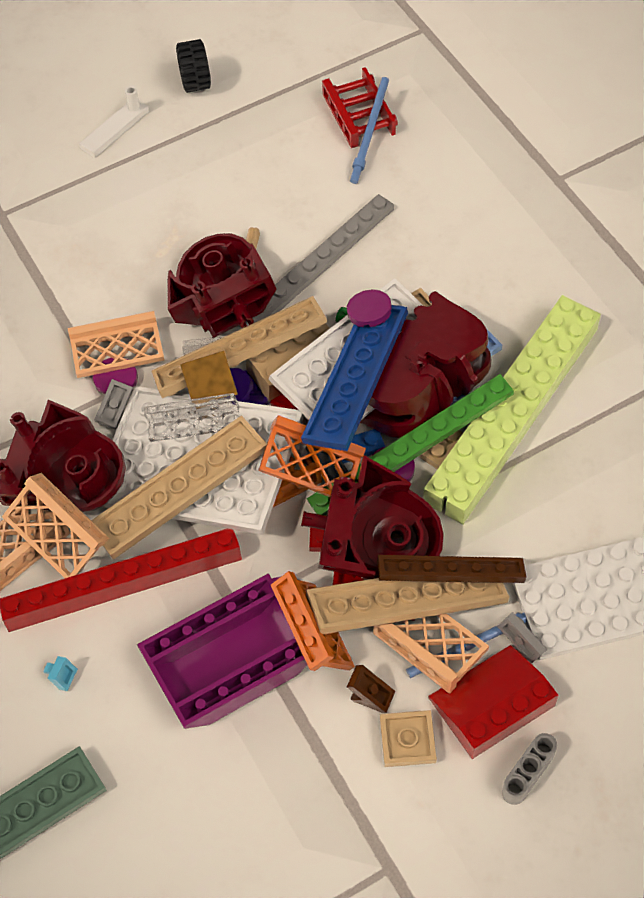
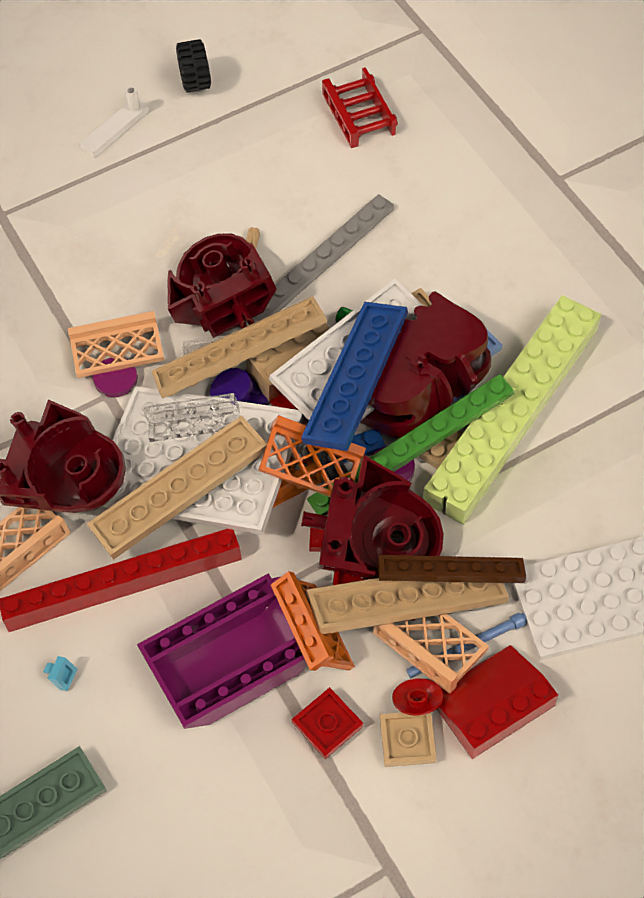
light nougat fence [2,473,109,578] -> none
light grey plate [94,379,133,430] -> none
pearl gold tile [180,350,238,408] -> none
magenta tile [347,289,392,327] -> none
reddish brown slope [347,665,395,713] -> none
medium blue bar [350,77,389,184] -> none
light grey plate [497,612,547,663] -> none
light grey beam [502,733,557,805] -> none
none -> red plate [291,687,364,760]
none -> red dish [392,678,443,716]

